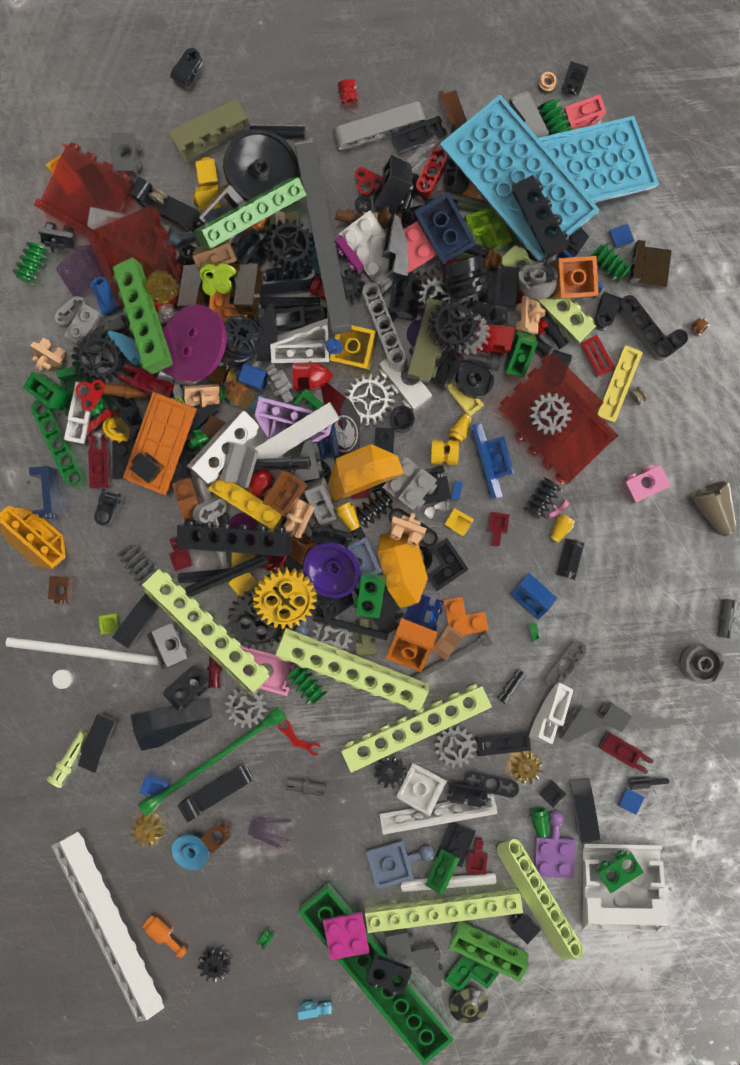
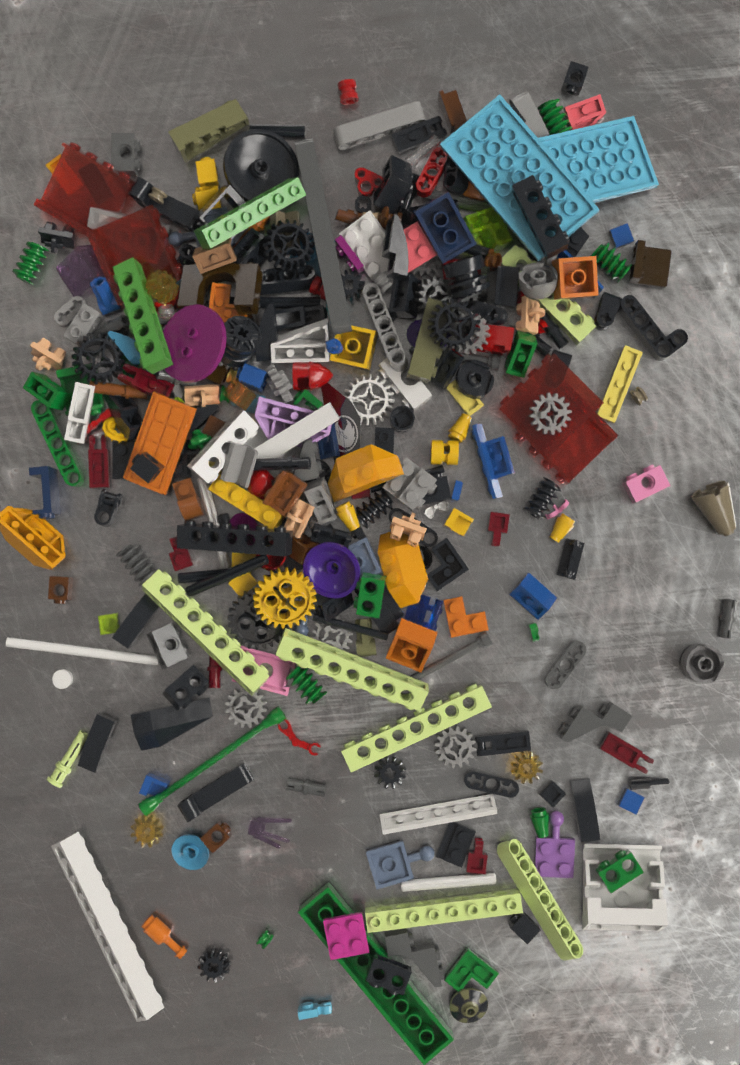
red piece [75,380,105,412] -> none
black piece [170,48,203,88] -> none
light grey beam [193,497,227,523] -> none
lime plate [199,263,236,296] -> none
white plate [395,763,447,816] -> none
green plate [425,849,460,895] -> none
medium nougat panel [432,625,463,660] -> none
black hinge [447,783,488,808] -> none
bright green brick [449,921,529,982] -> none
black axle [498,669,527,704] -> none
white slope [529,683,573,744] -> none
light nougat plate [538,72,557,92] -> none
red tile [579,335,615,377] -> none
dark orange plate [692,318,710,335] -> none

